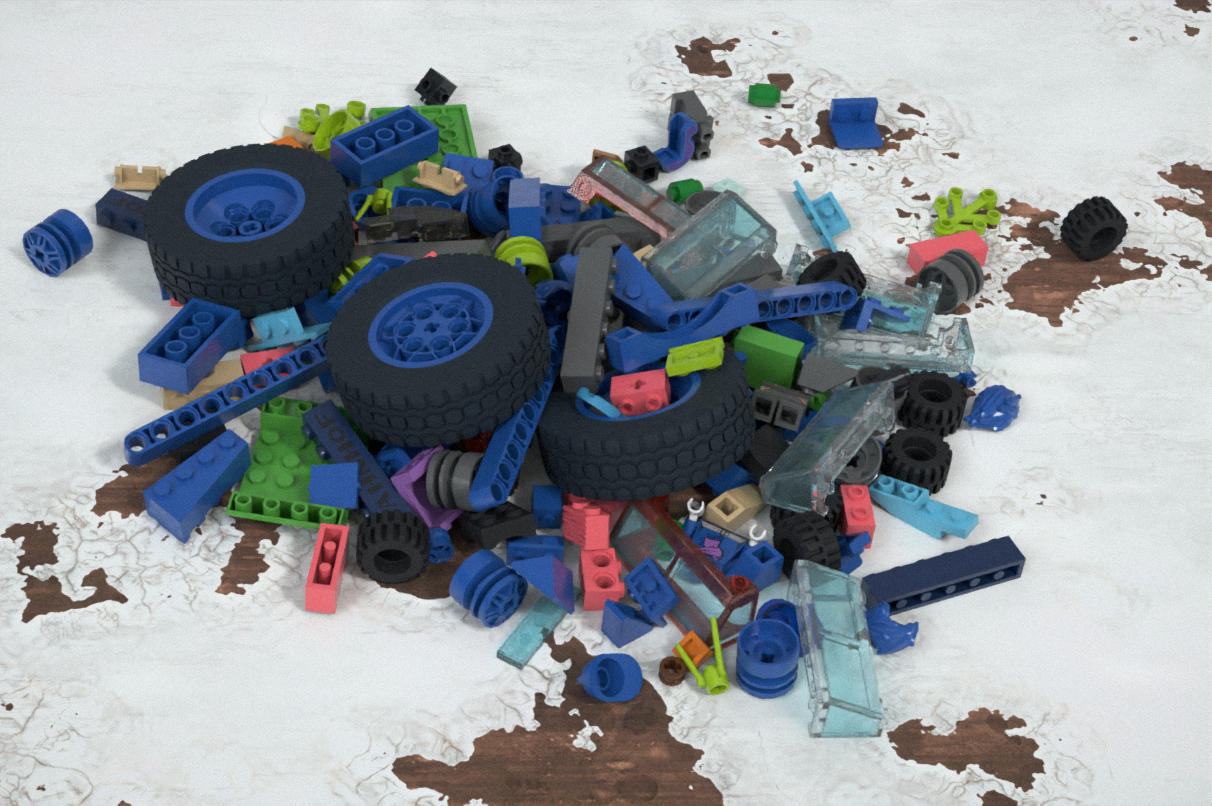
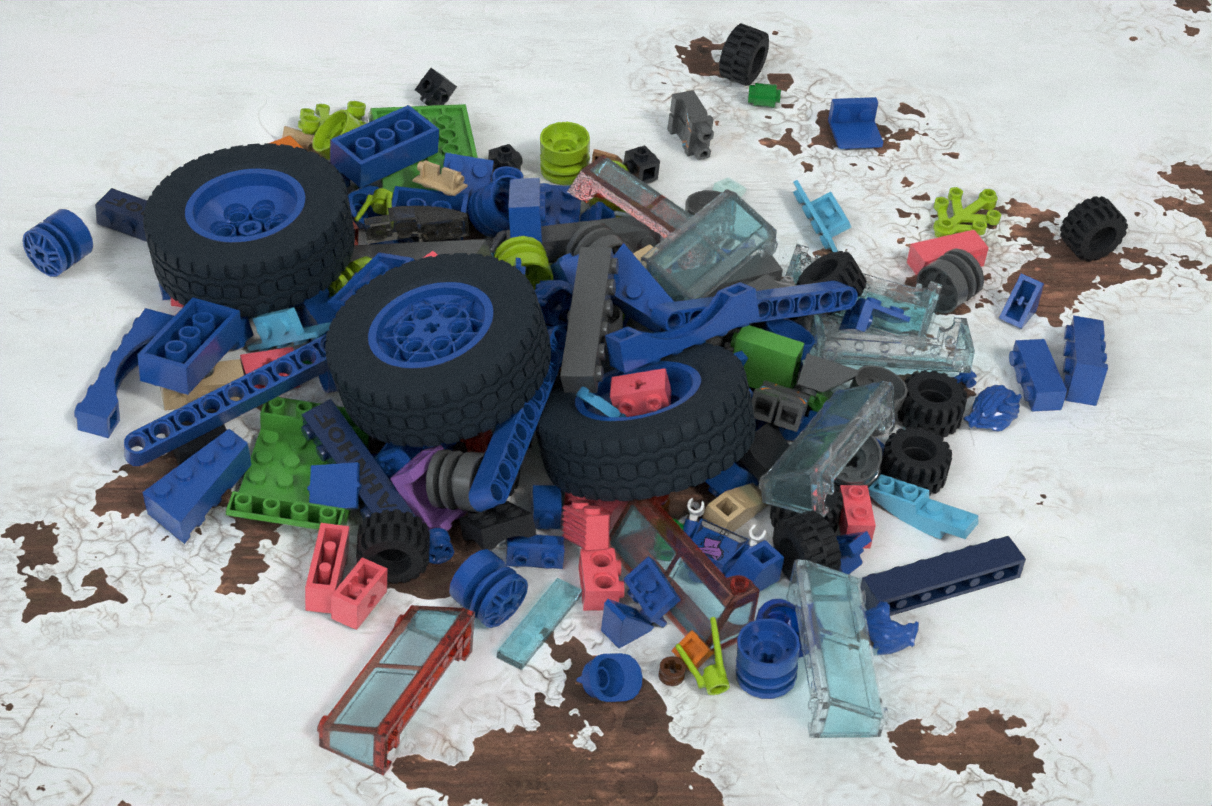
tan hinge [114,164,167,192] -> none
blue slope [510,555,575,615] -> none
blue animal [653,112,698,172] -> none
green brick [666,178,703,206] -> none
lime plate [666,336,725,377] -> none
black brick [872,364,914,399] -> none
none -> blue arch [74,308,174,438]
none -> windscreen [317,605,475,776]
none -> coral brick [331,557,388,630]
none -> lime wheel [540,121,590,185]
none -> black tyre [719,23,769,86]
none -> blue slope [999,273,1044,329]
none -> blue brick [1009,339,1067,412]
none -> blue wedge [1062,315,1108,406]

